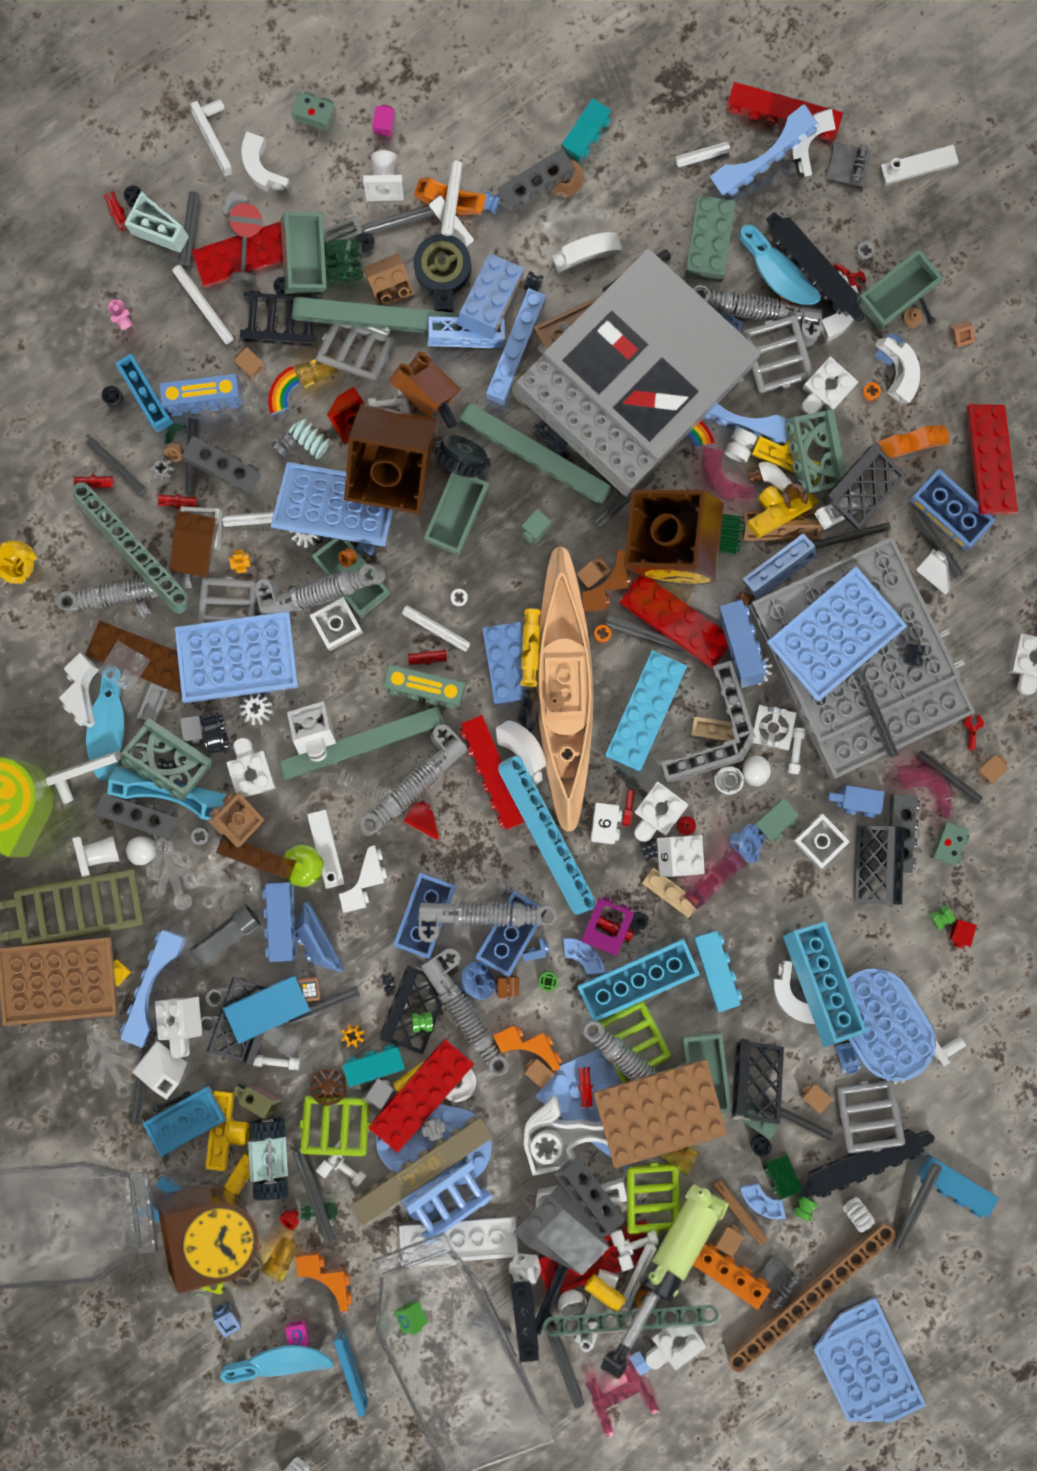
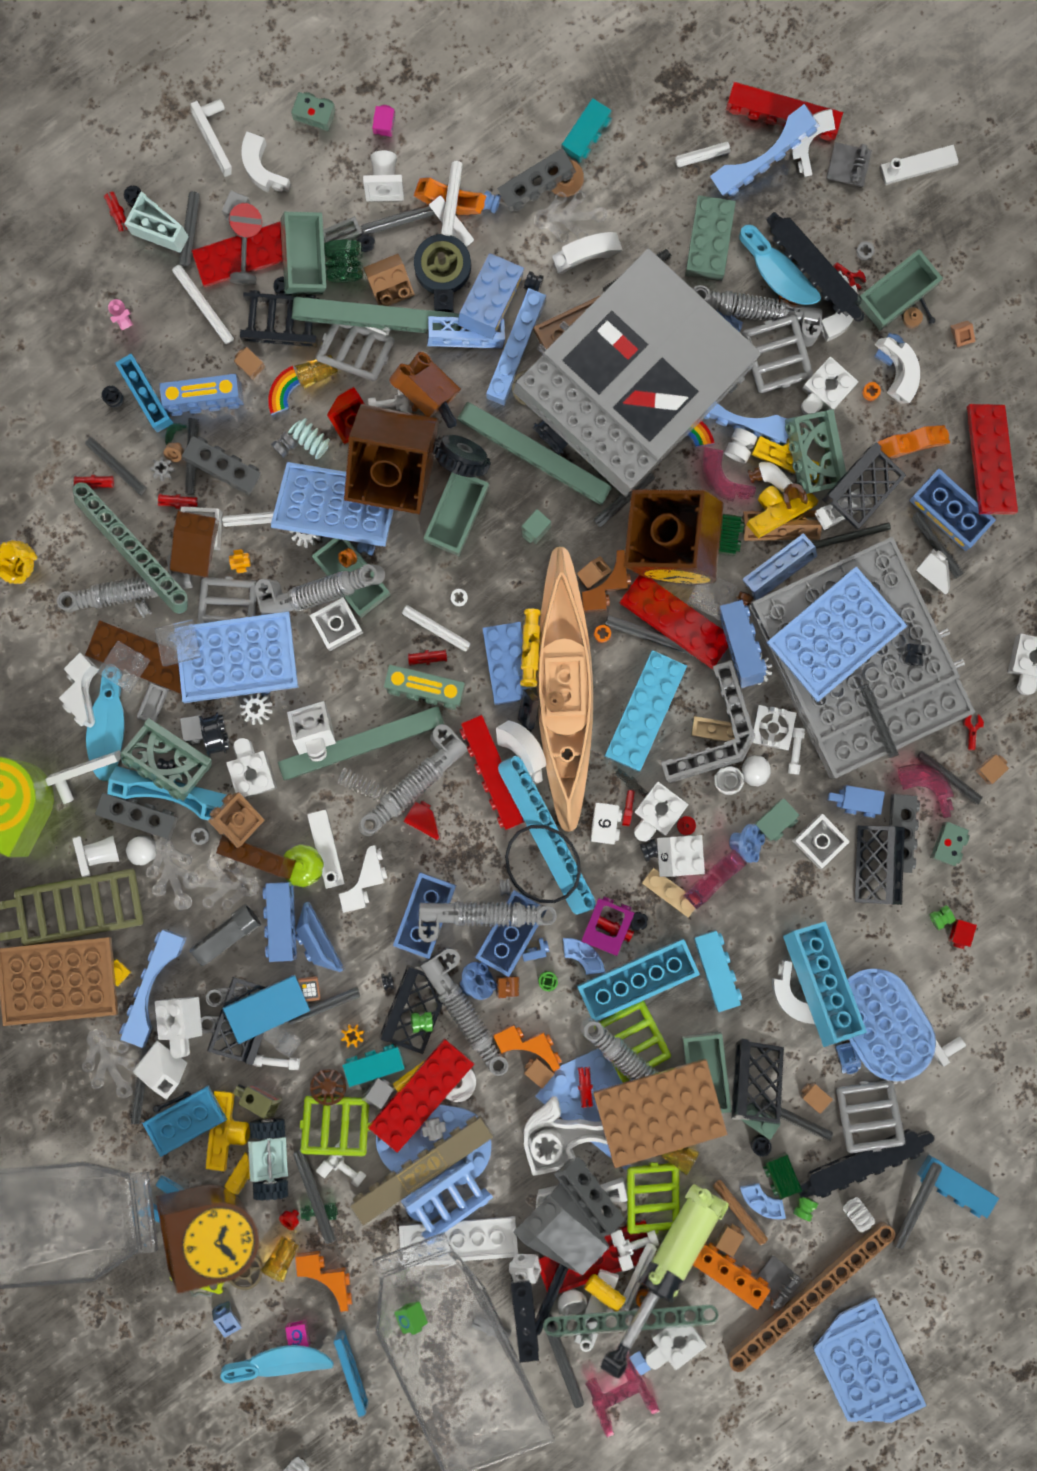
none -> clear plate [154,619,201,666]
none -> black piece [505,825,581,903]

